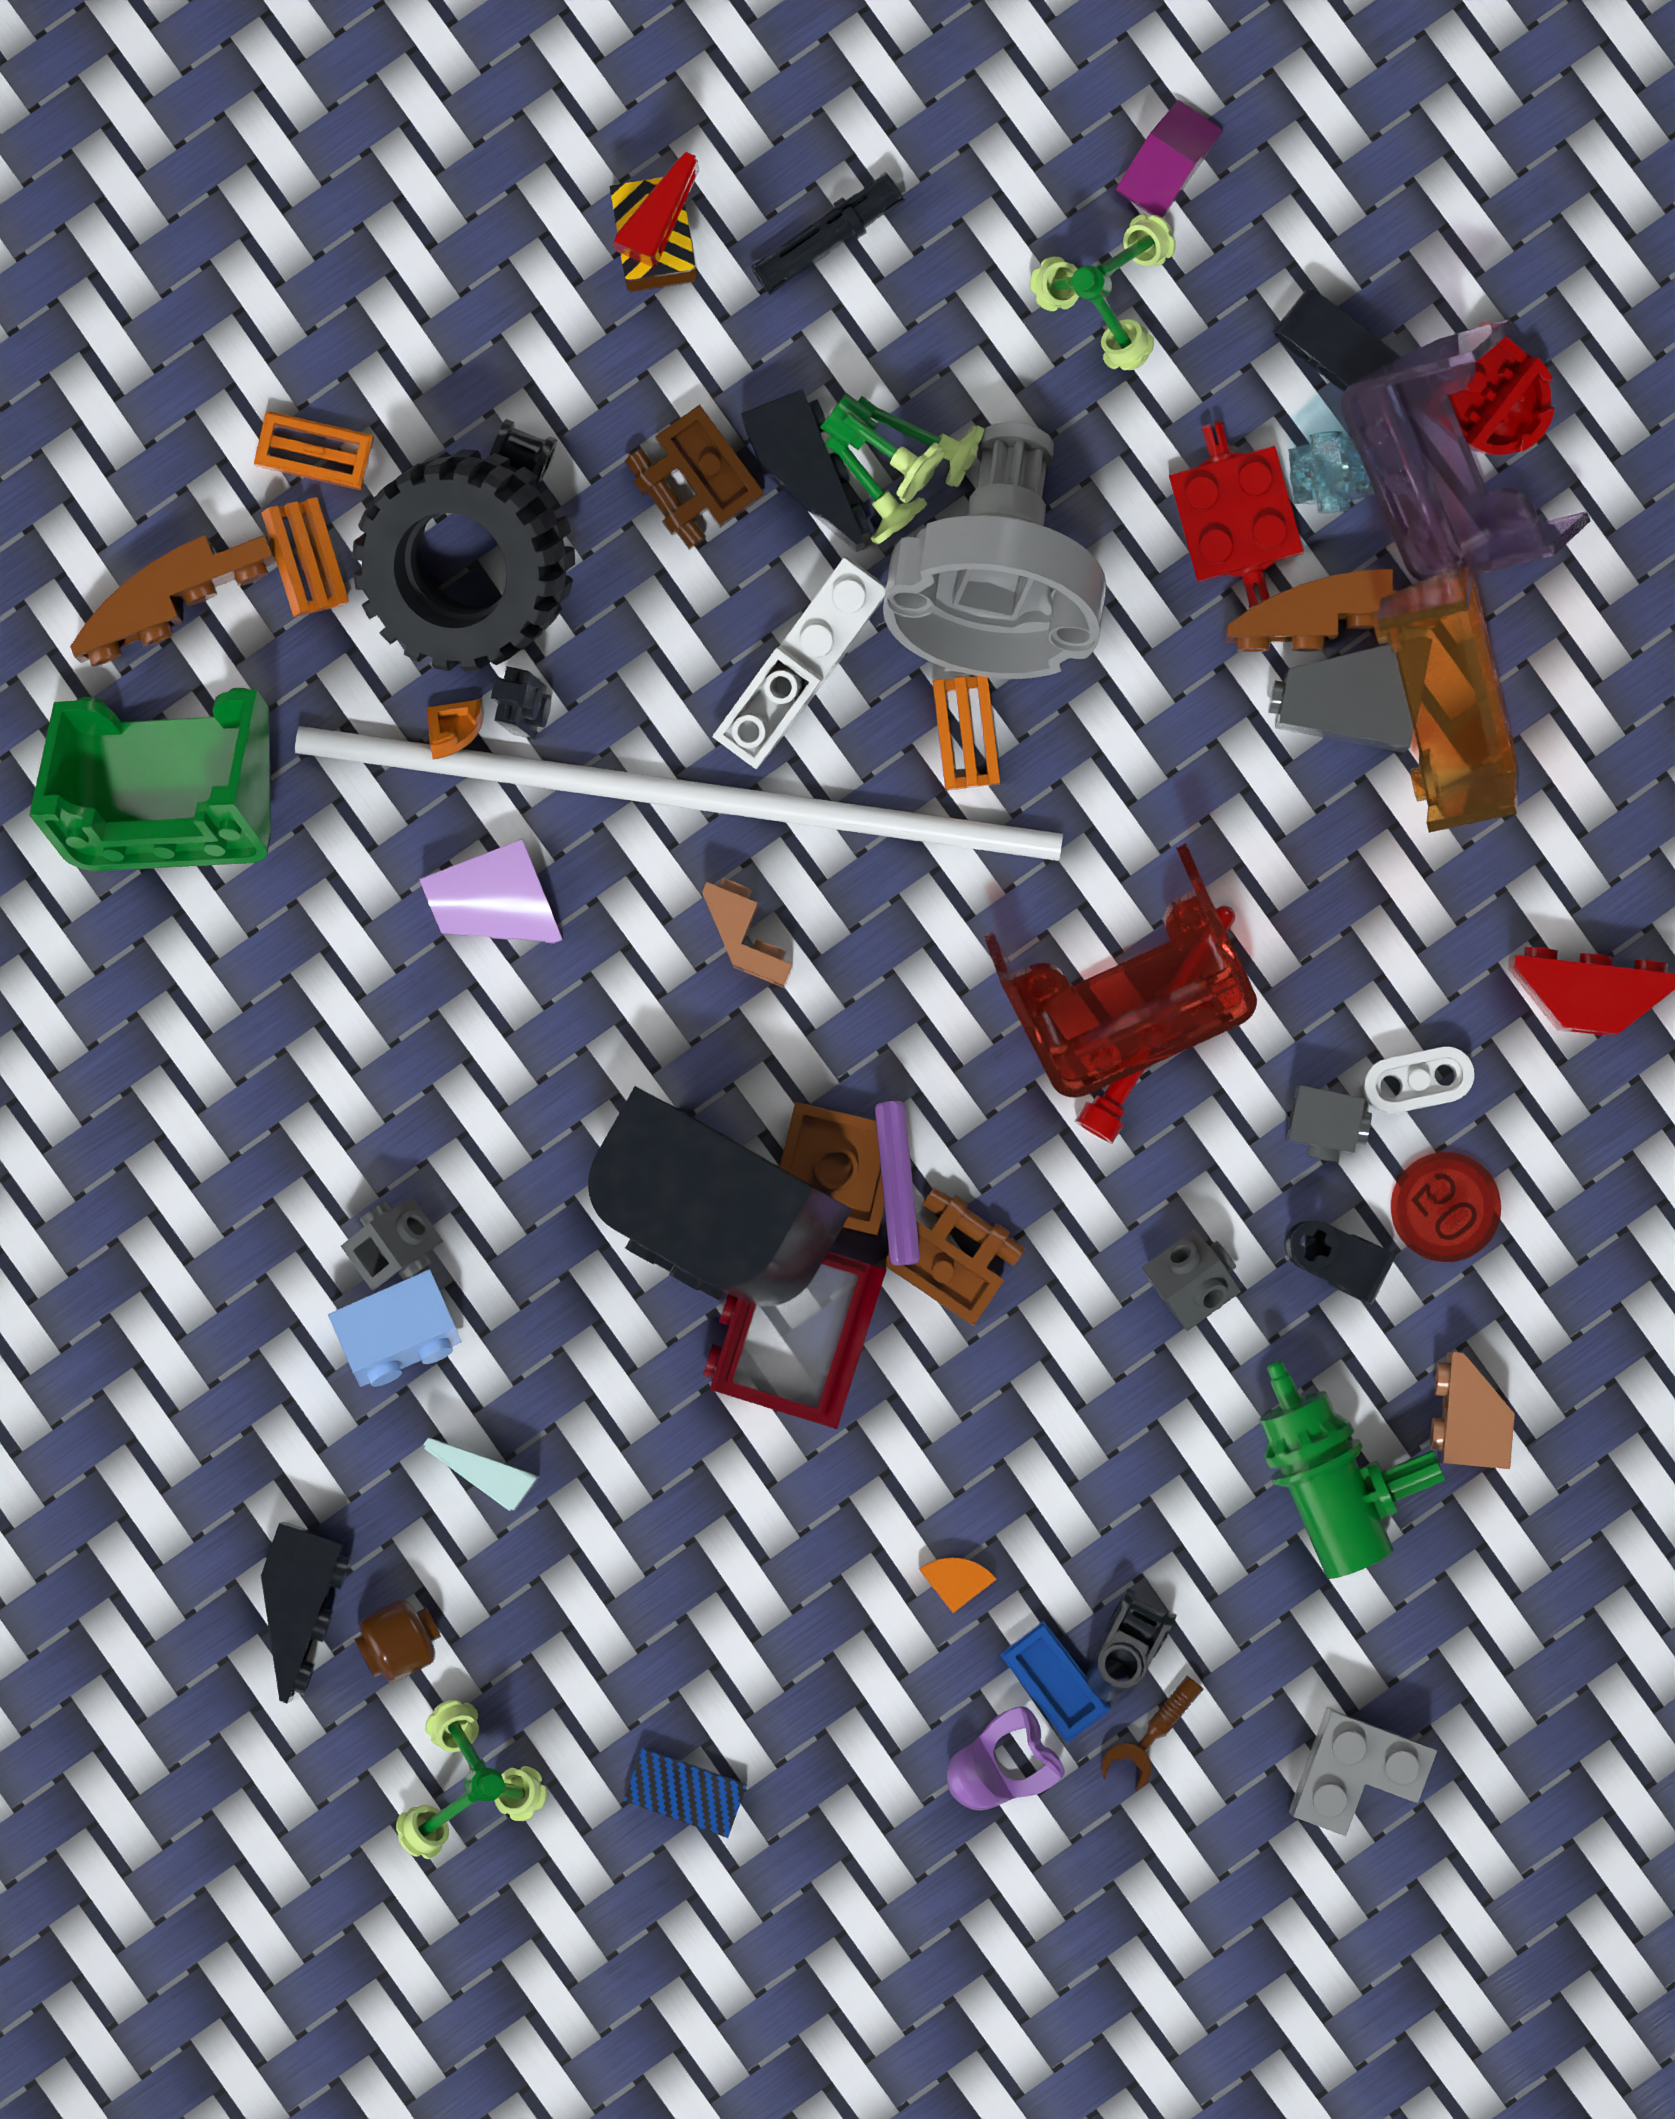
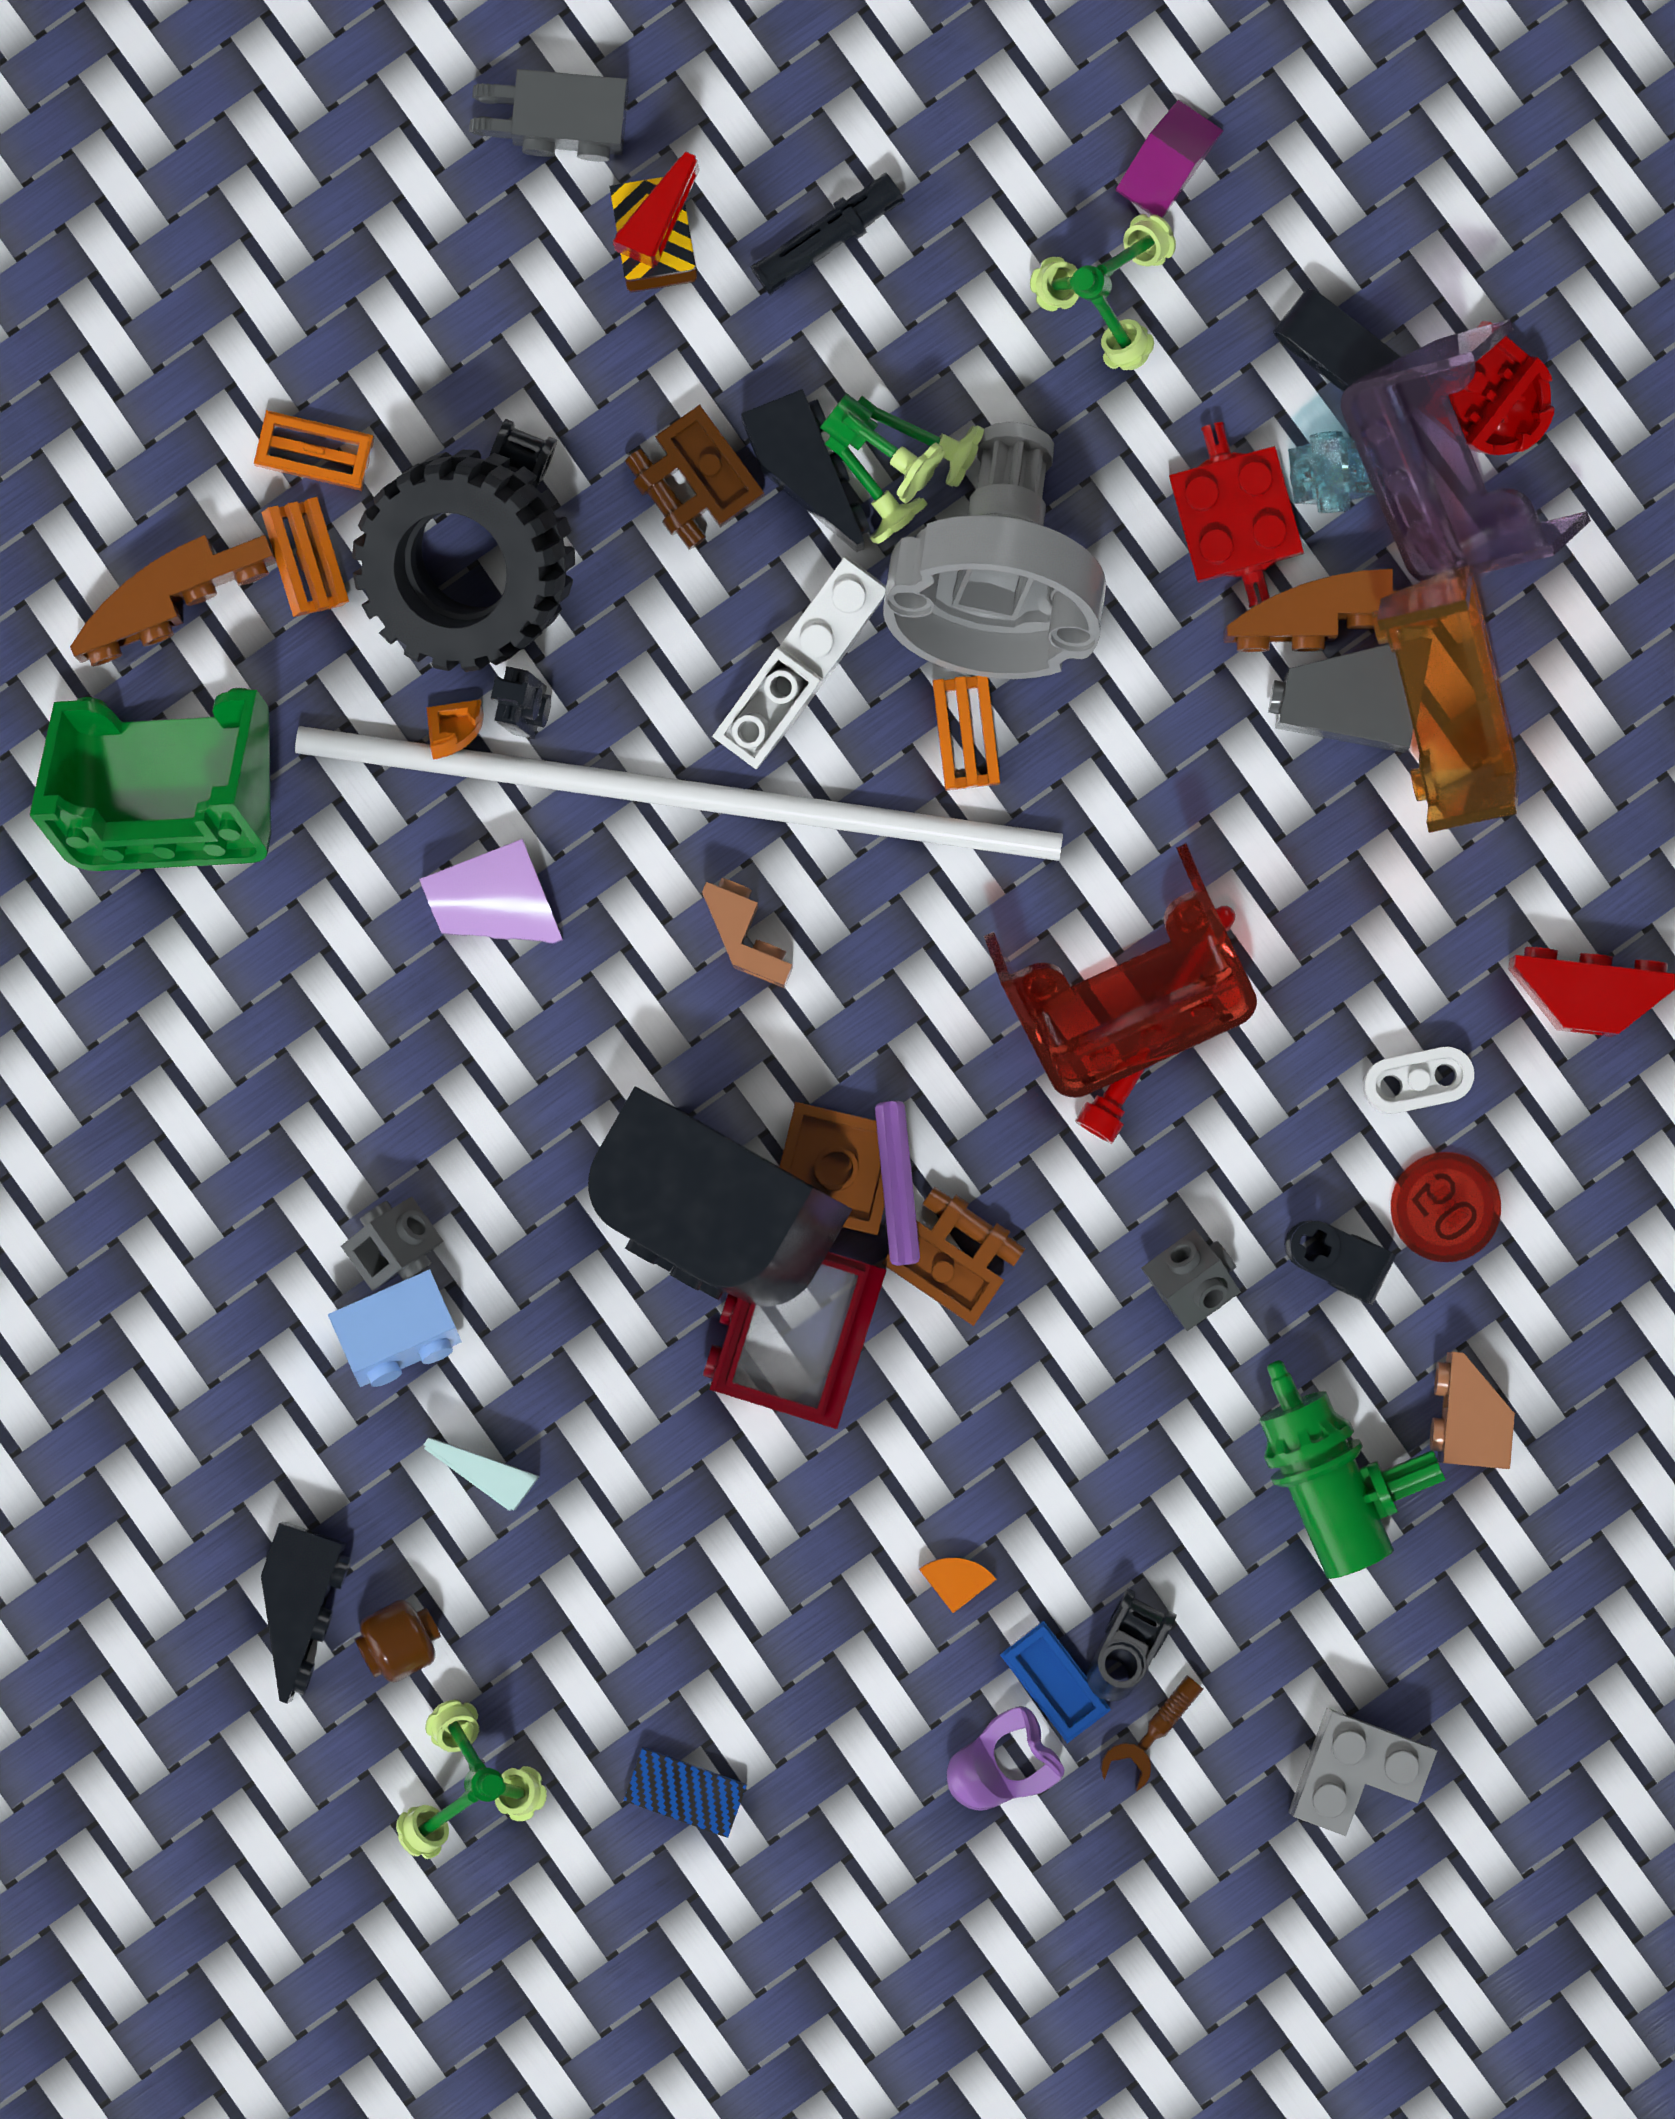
dark grey brick [1285,1085,1372,1163] -> none
none -> dark grey hinge [469,69,629,162]

